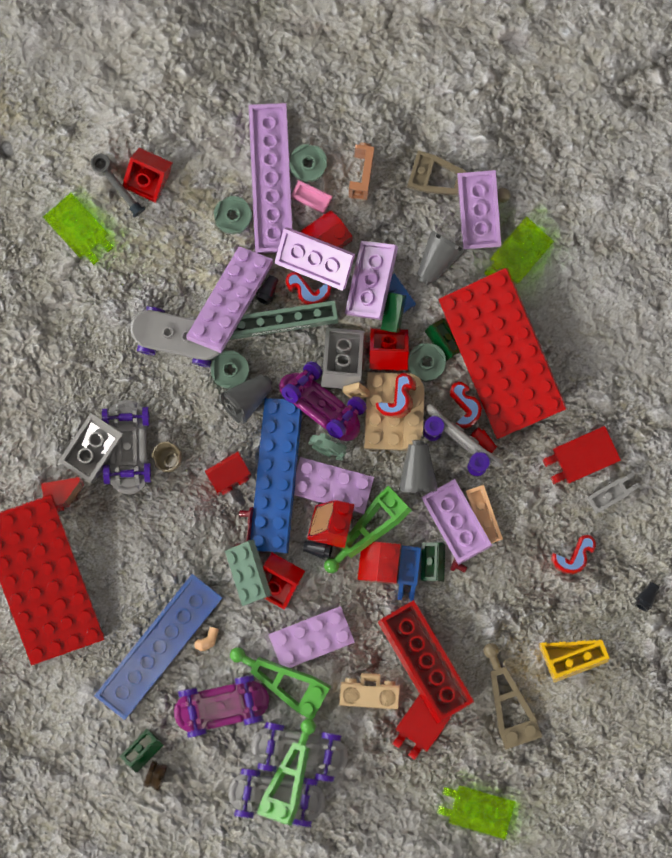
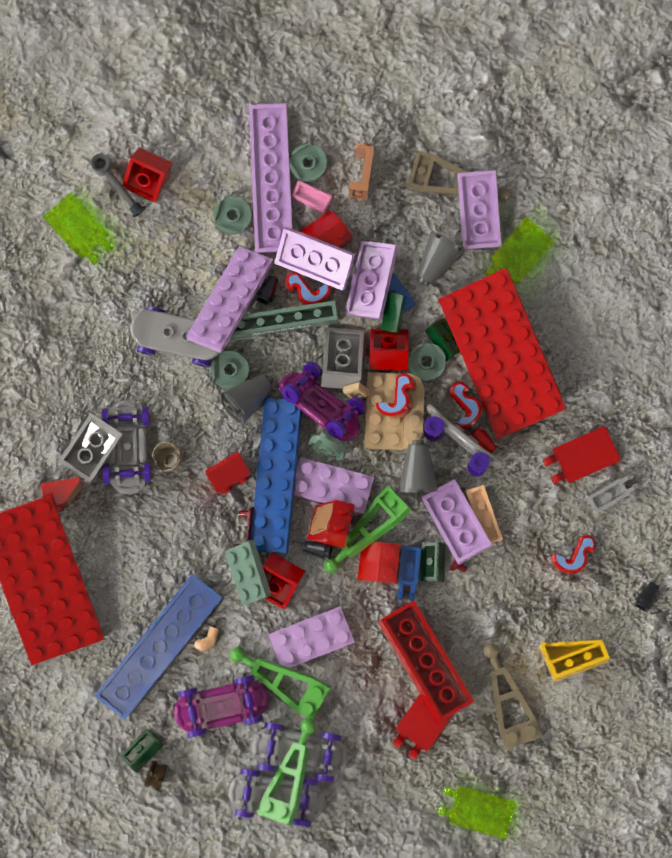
tan piece [339,673,399,709] -> none

